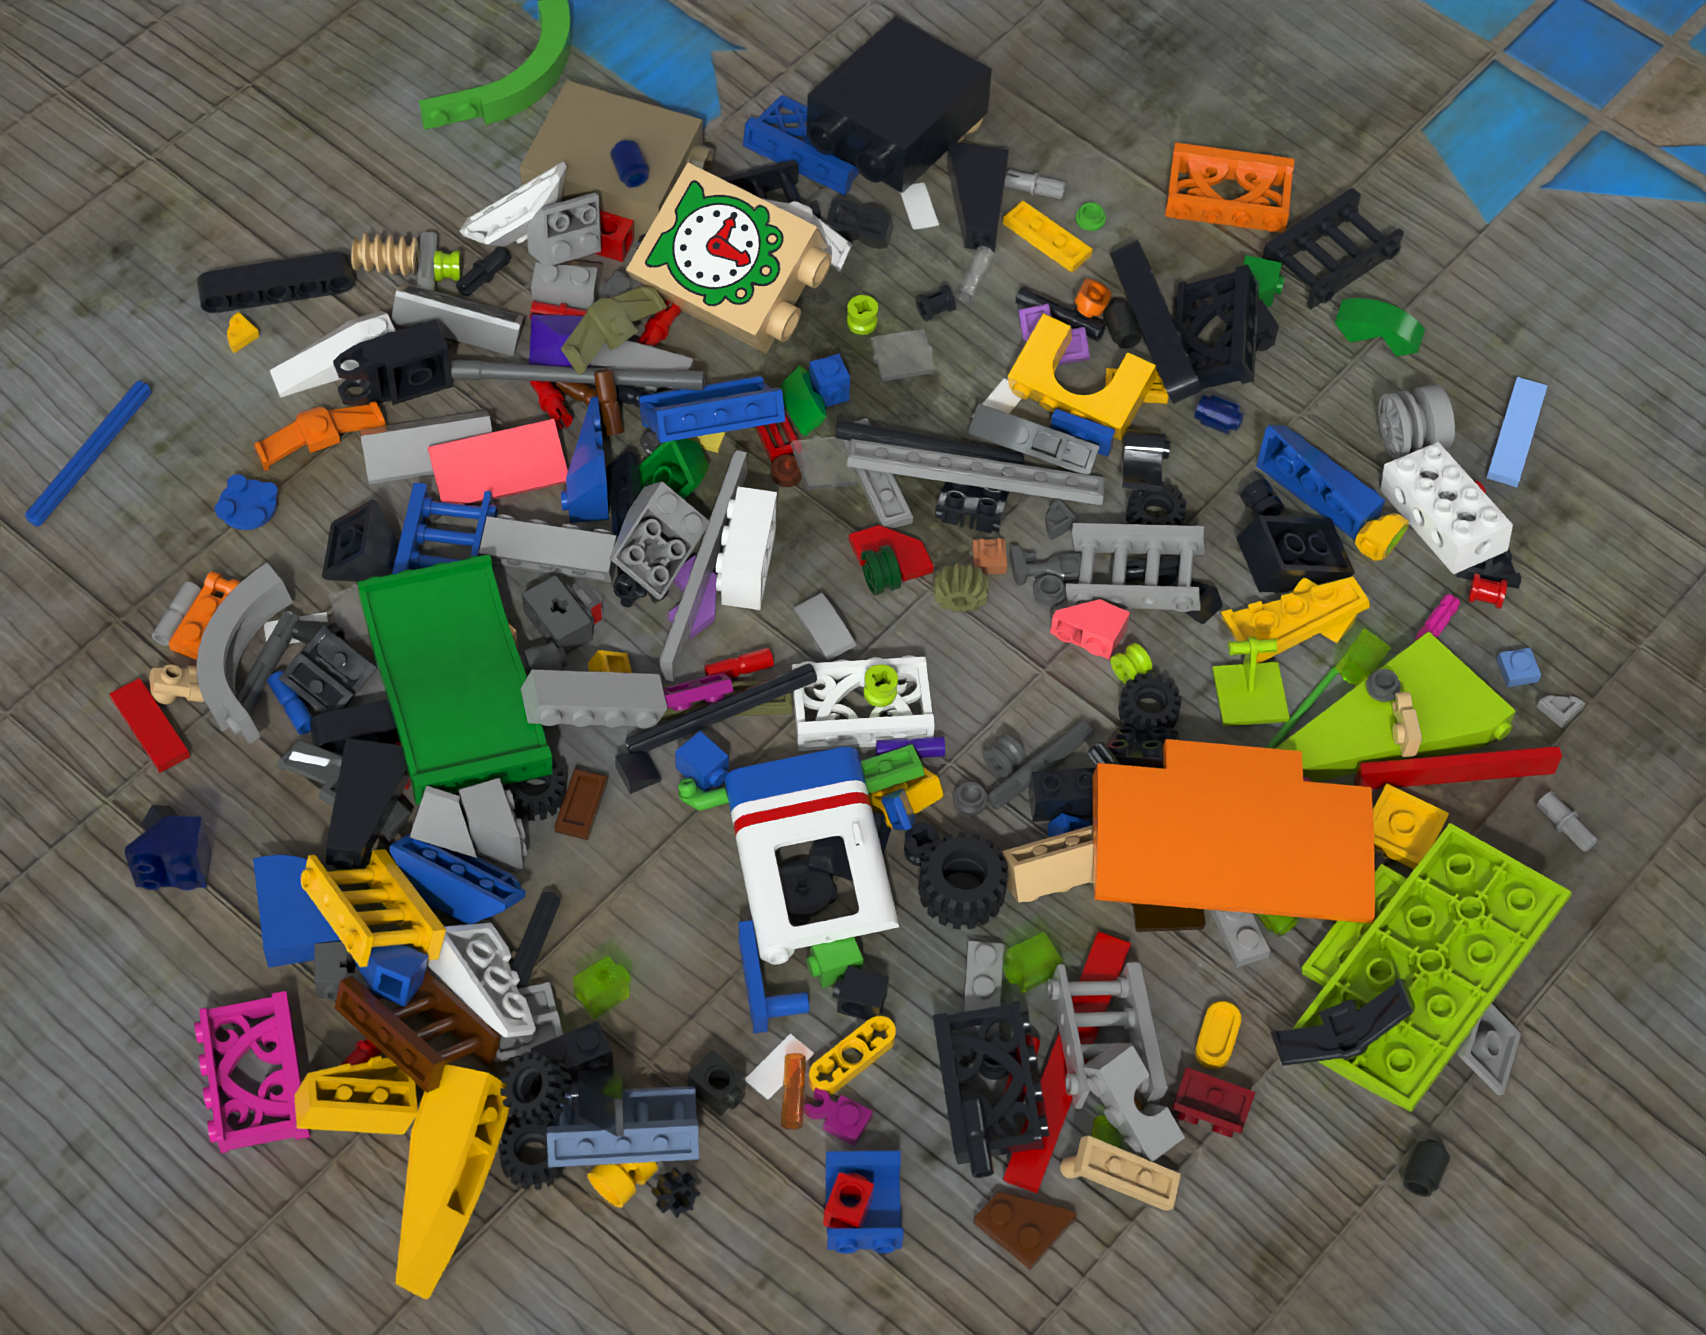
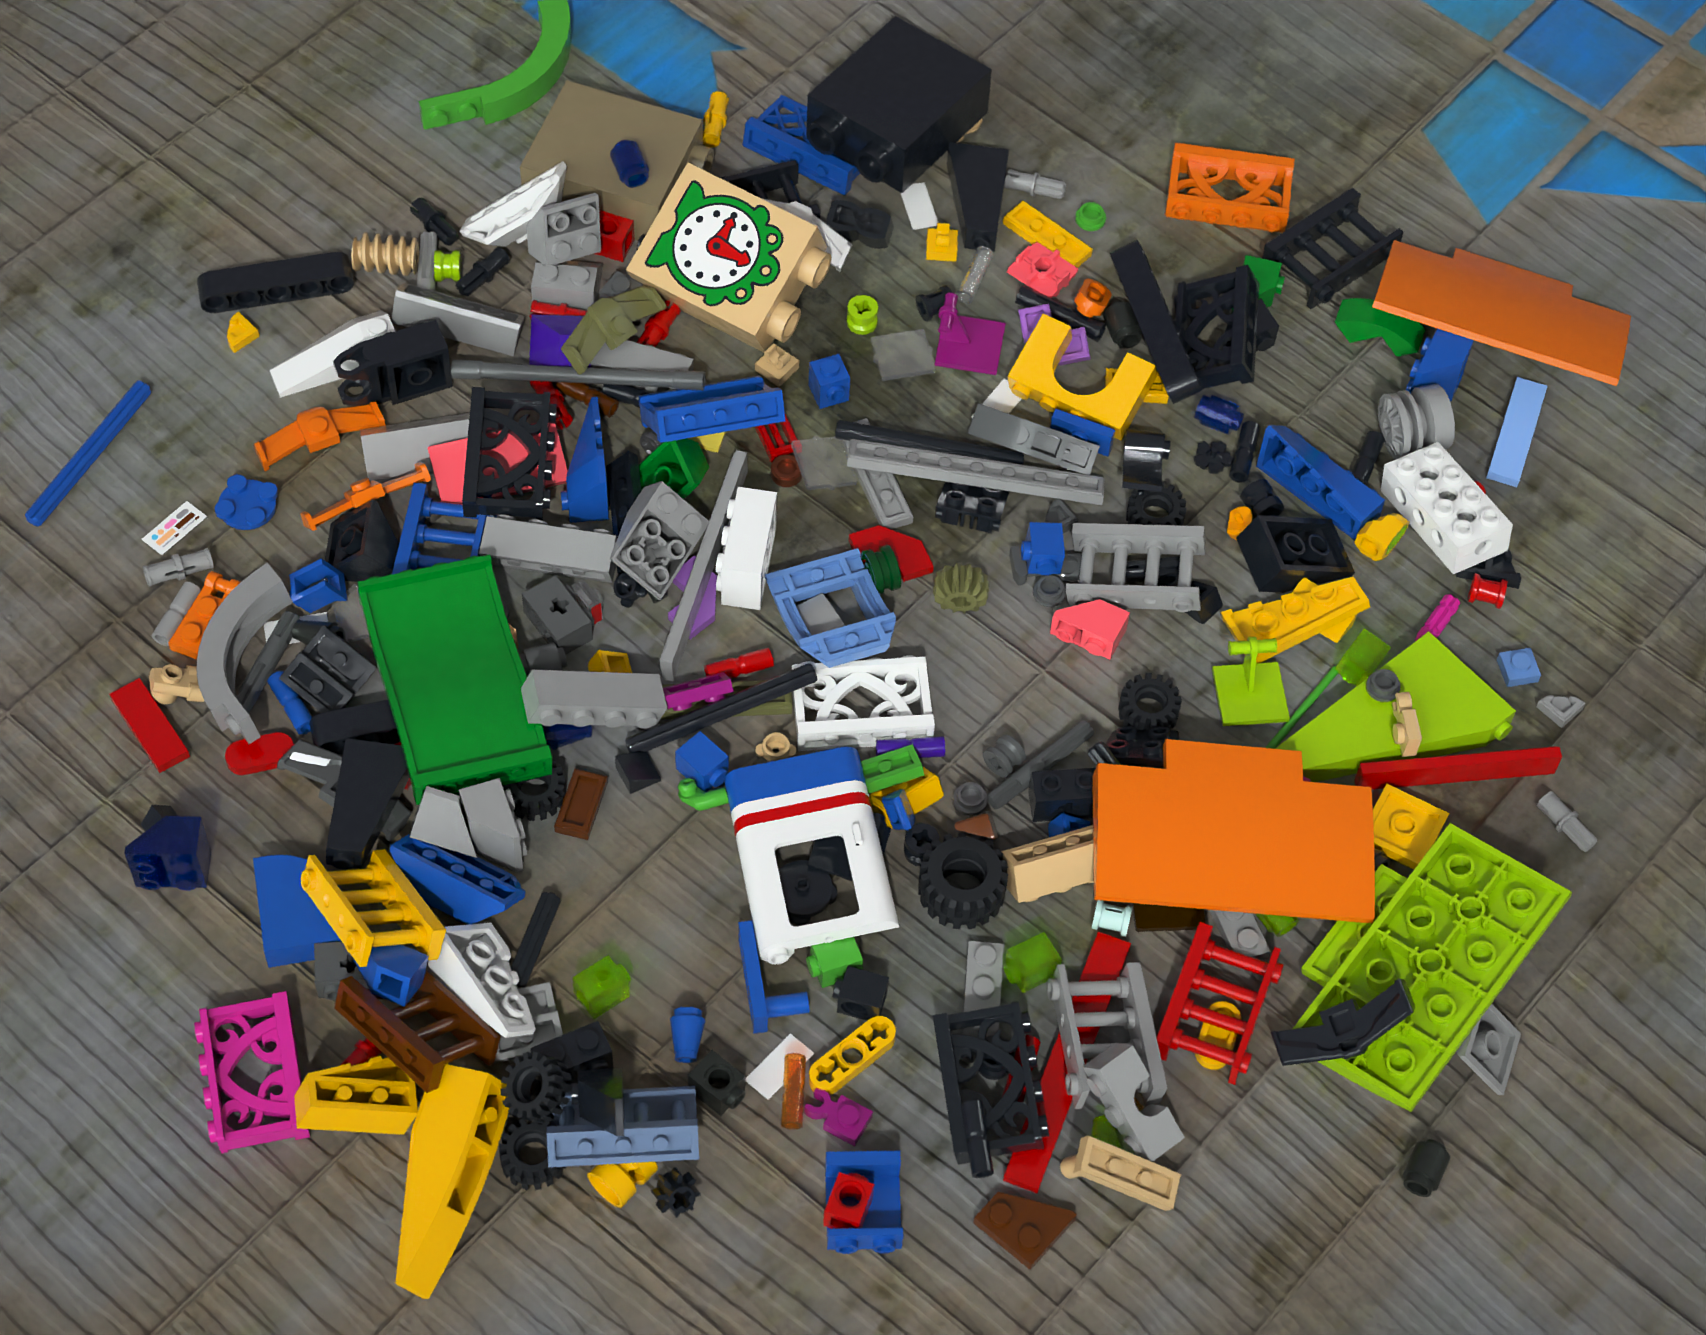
reddish brown piece [593,369,624,436] -> none
green slope [779,366,827,437] -> none
lime wheel [863,664,898,707] -> none
nougat tile [972,538,1007,574] -> none
lime wheel [1110,643,1152,684] -> none
dark red bracket [1172,1067,1256,1138] -> none
none -> white sticker [141,501,207,555]
none -> light grey pin [143,548,214,587]
none -> red tile [225,732,294,775]
none -> blue window [289,558,348,613]
none -> orange plate [300,462,431,531]
none -> black axle [410,198,459,246]
none -> black fence [462,387,557,520]
none -> clear blue cone [542,724,592,750]
none -> blue cone [670,1007,706,1063]
none -> yellow pin [703,91,729,148]
none -> tan tile [755,343,799,387]
none -> tan plate [755,732,796,762]
none -> medium blue wedge [765,548,896,668]
none -> yellow tile [926,223,958,261]
none -> magenta plate [935,292,1006,375]
none -> reddish brown slope [954,813,999,839]
none -> coral piece [1007,242,1078,298]
none -> blue brick [1021,522,1065,576]
none -> light aqua bush [1091,900,1133,937]
none -> red fence [1157,922,1284,1085]
none -> black plant [1194,441,1233,474]
none -> light orange piece [1227,506,1253,540]
none -> black piece [1229,421,1261,482]
none -> black piece [1351,431,1385,486]
none -> orange slope [1372,240,1631,386]
none -> blue slope [1406,329,1474,402]

